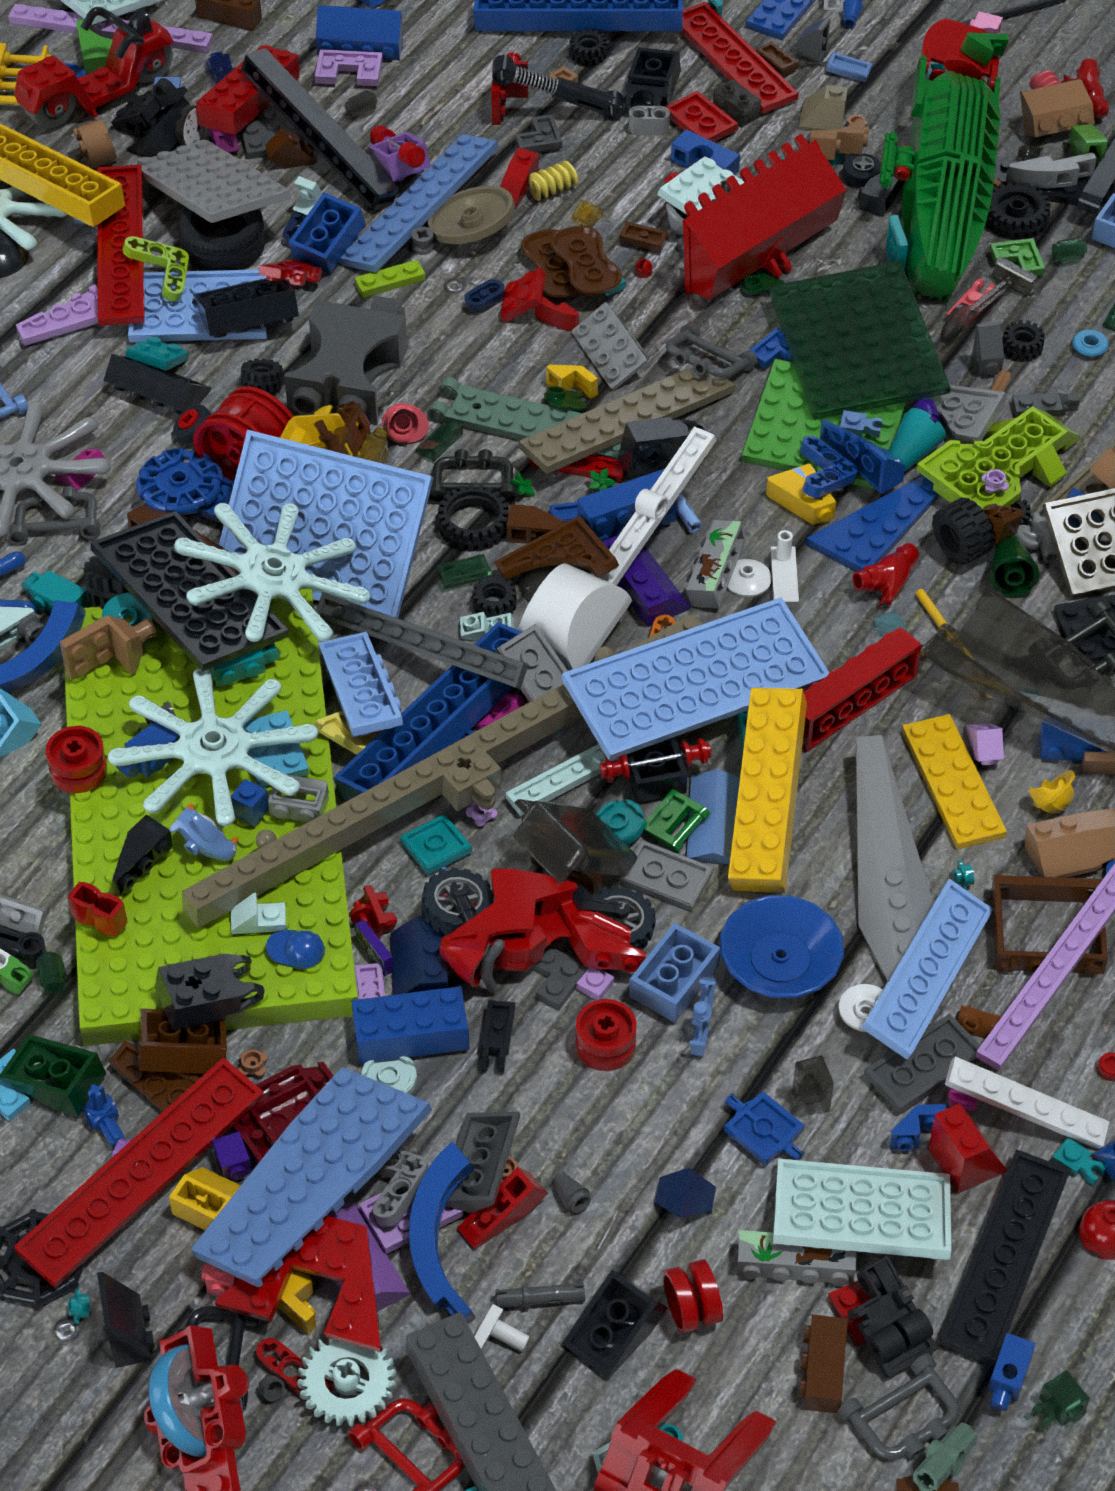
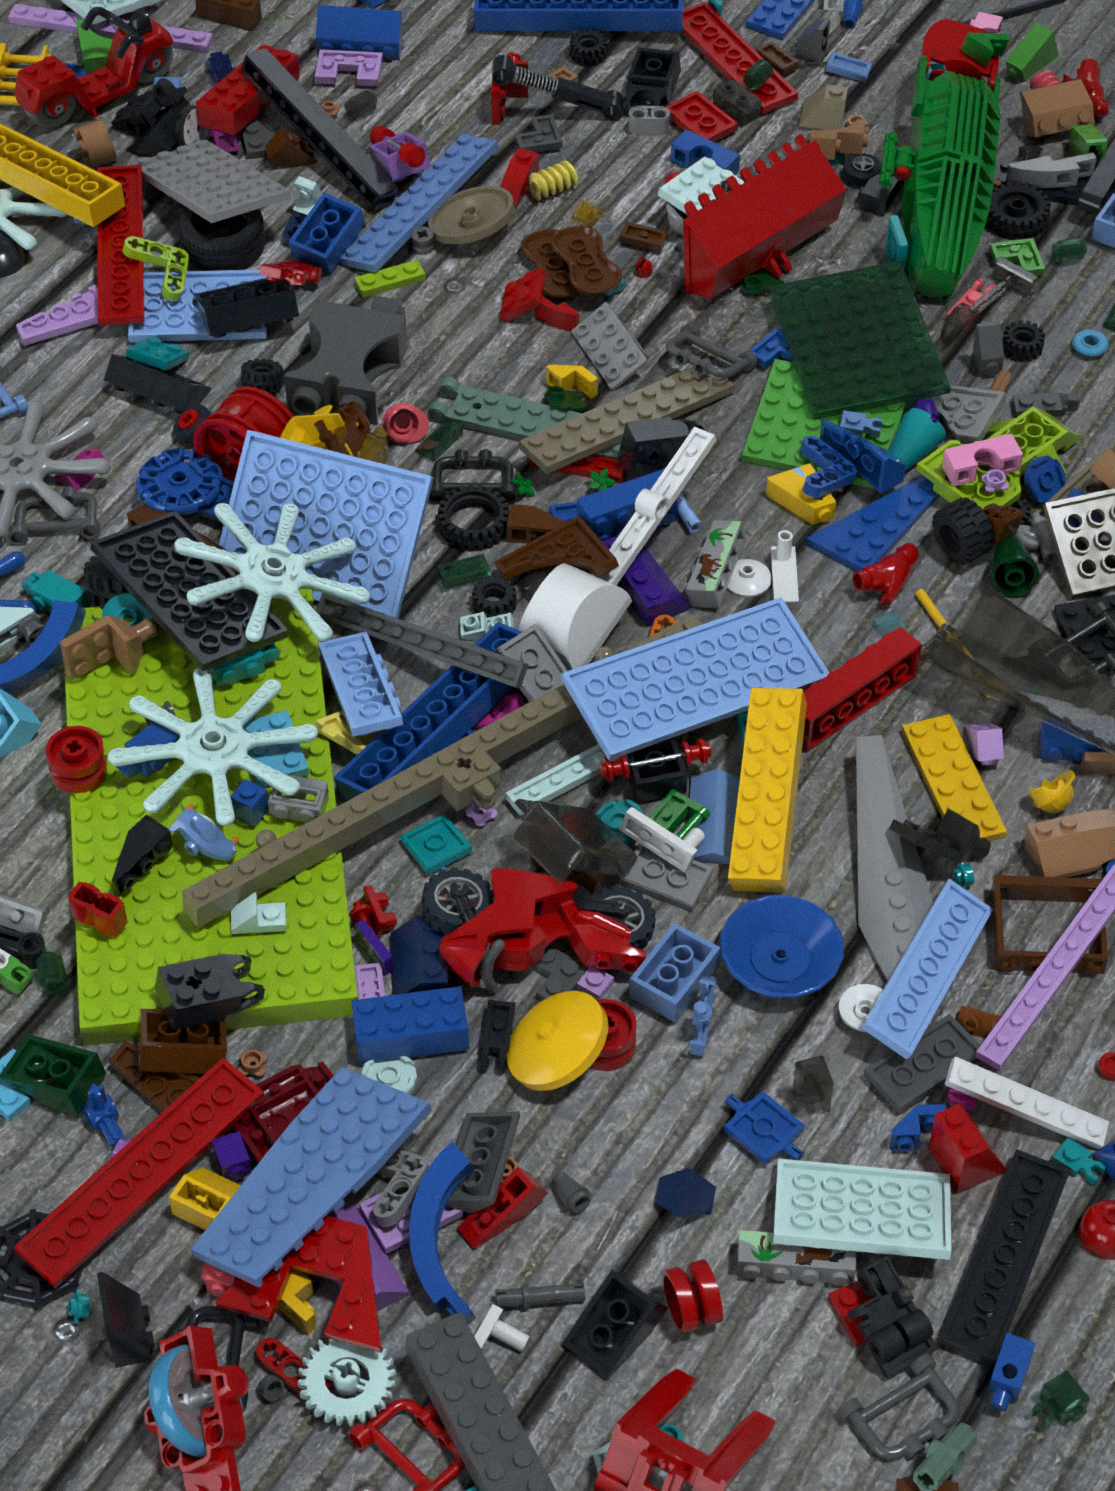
blue cap [266,930,325,969] -> none
dark blue plate [465,279,505,312] -> none
reddish brown brick [799,1314,848,1414] -> none
none -> nougat plate [321,101,339,119]
none -> yellow dish [507,991,608,1091]
none -> white piece [619,807,705,873]
none -> clear green brick [743,59,773,89]
none -> pearl dark grey plate [889,809,991,864]
none -> bright pink arch [942,434,1023,486]
none -> bright green slope [1005,23,1059,81]
none -> blue tile [1024,455,1066,504]

